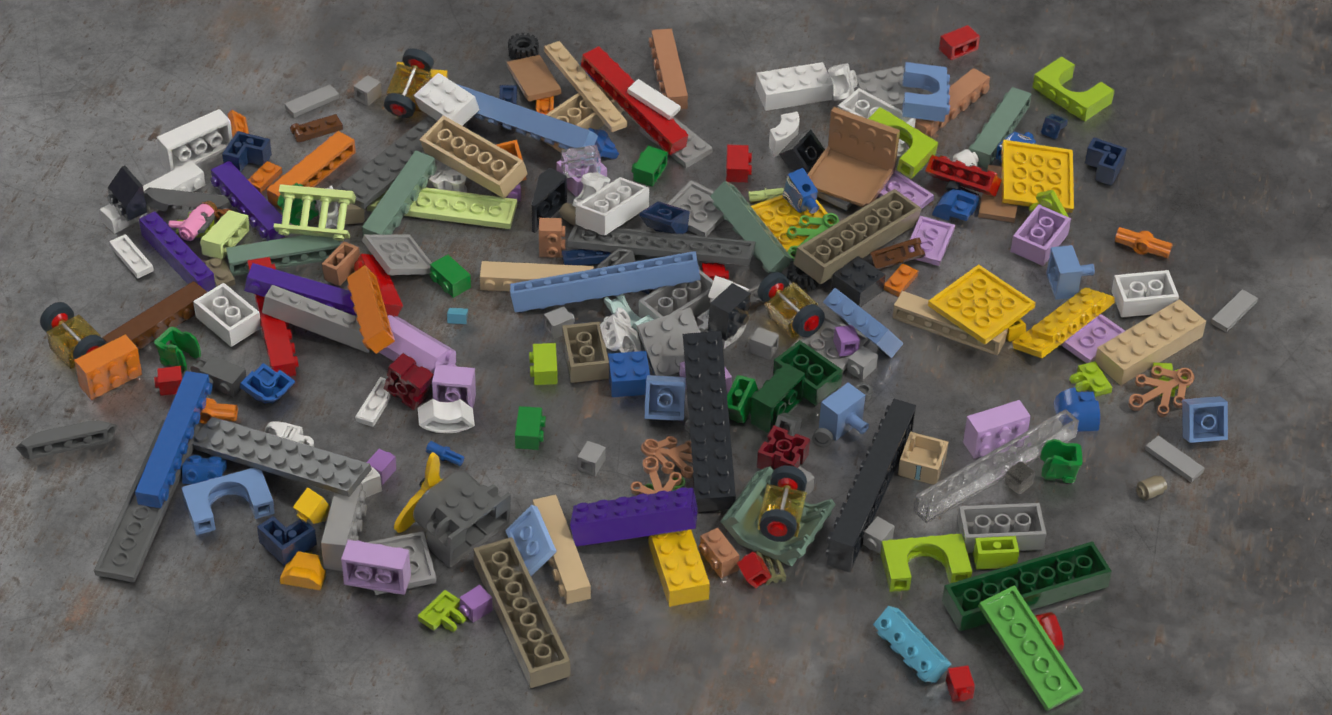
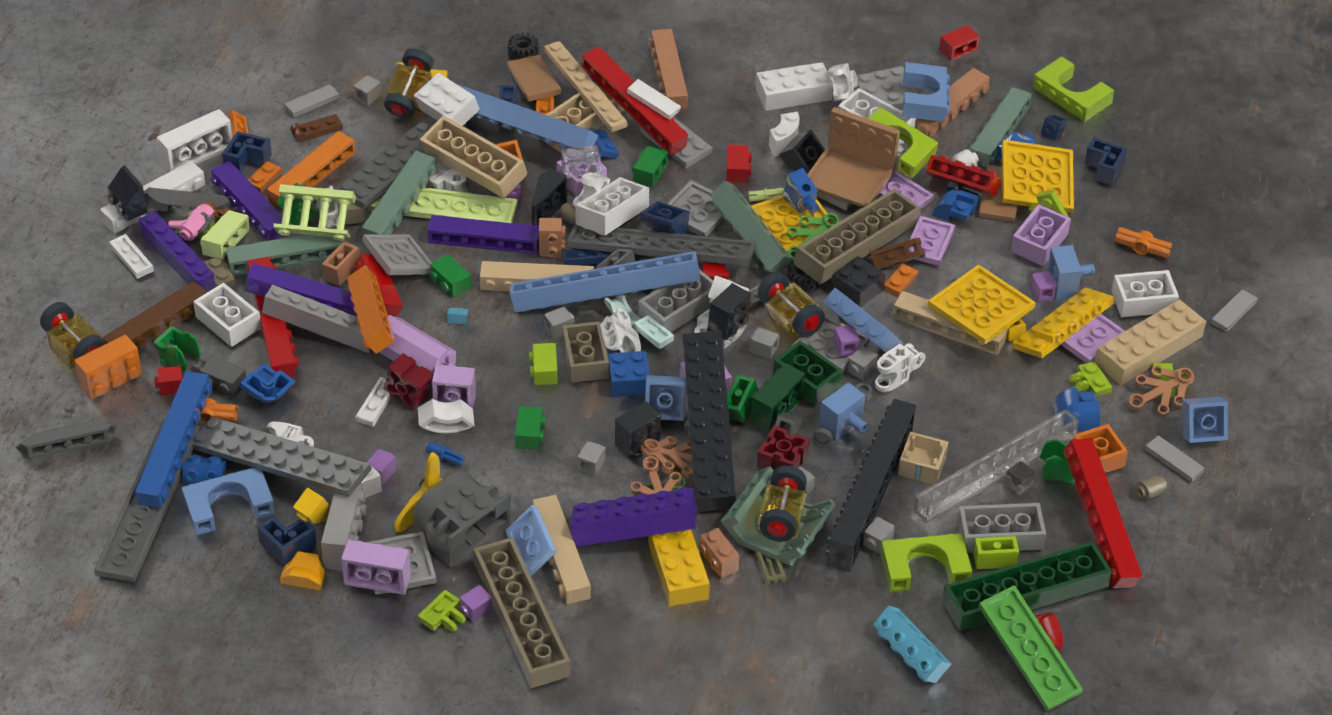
light grey plate [636,307,700,376] -> none
red brick [737,551,772,588] -> none
red brick [946,665,975,701] -> none
lavender brick [963,400,1031,459] -> none
none -> dark purple brick [427,215,539,254]
none -> black brick [615,401,661,459]
none -> white piece [875,343,926,392]
none -> medium lavender brick [1030,270,1058,302]
none -> red brick [1064,438,1143,588]
none -> orange brick [1073,424,1128,473]

